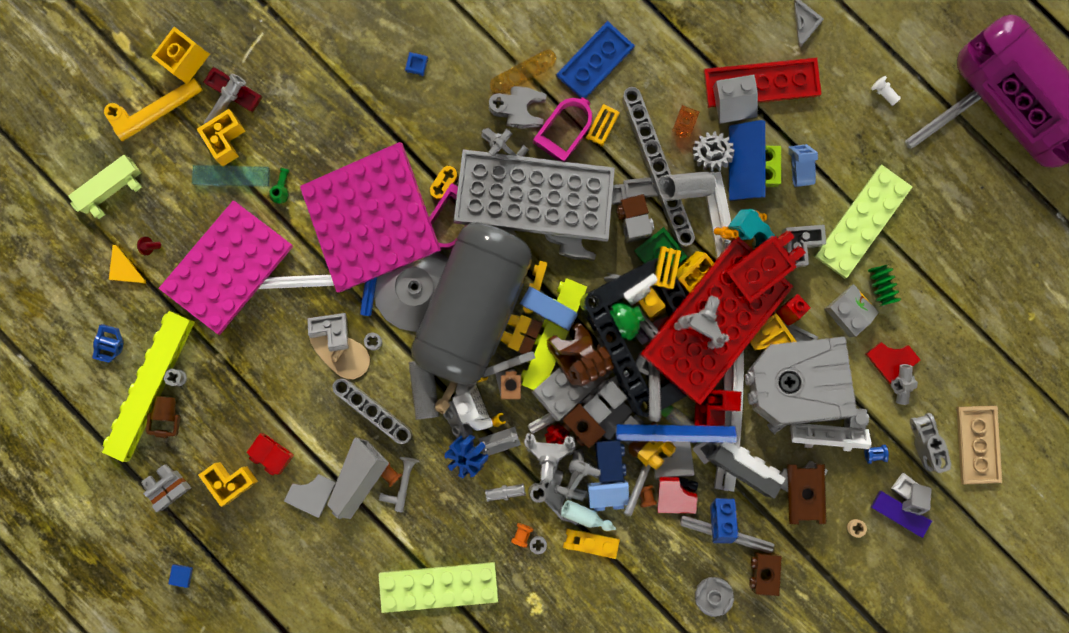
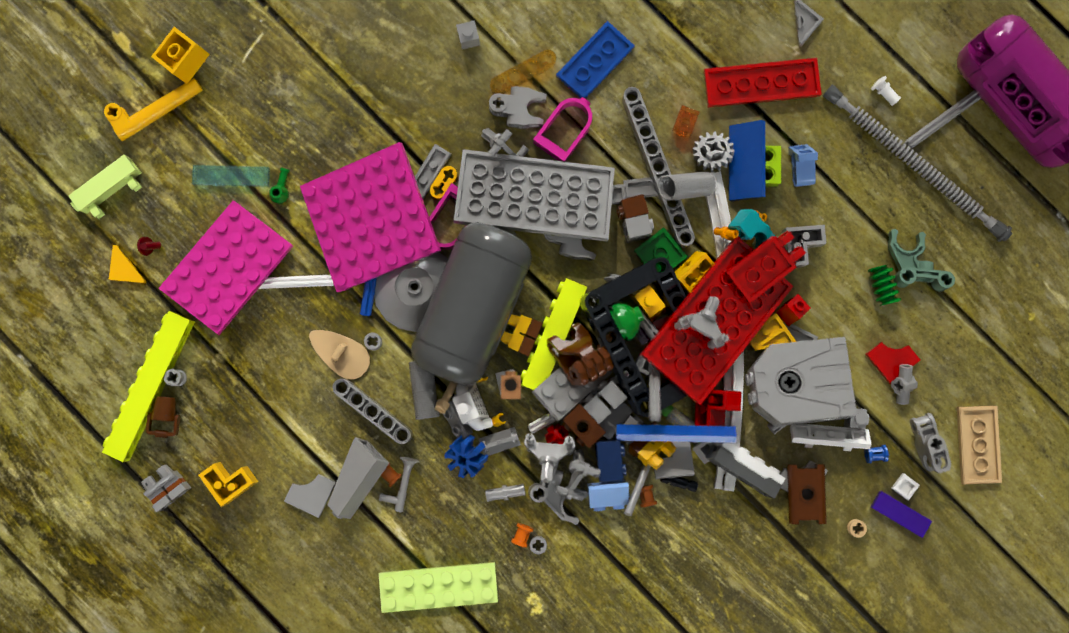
blue piece [92,324,124,363] -> none
blue tile [168,564,193,588] -> none
yellow brick [197,109,246,166] -> none
dark red plate [203,67,263,113] -> none
light grey pin [204,74,246,123] -> none
red brick [246,433,294,476] -> none
light grey tile [308,313,349,352] -> none
blue tile [405,52,428,76] -> none
light grey tile [484,351,535,377] -> none
medium blue beam [520,287,578,331] -> none
yellow plate [523,261,547,314] -> none
light aqua wheel [561,500,616,531] -> none
yellow plate [563,528,620,559] -> none
yellow tile [586,104,620,147] -> none
white tile [624,273,658,305] -> none
yellow tile [653,246,681,289] -> none
tile [657,477,698,514] -> none
light grey axle [680,516,774,553] -> none
light grey tile [695,577,734,617] -> none
blue brick [710,499,738,544] -> none
light grey slope [713,75,758,124] -> none
reddish brown brick [749,552,782,596] -> none
yellowish green plate [814,165,912,279] -> none
light grey slope [825,284,879,337] -> none
light grey panel [902,483,932,515] -> none
none -> light grey tile [415,144,452,200]
none -> light grey brick [456,20,480,50]
none -> light grey hose [822,84,1012,242]
none -> sand green piece [887,229,955,292]

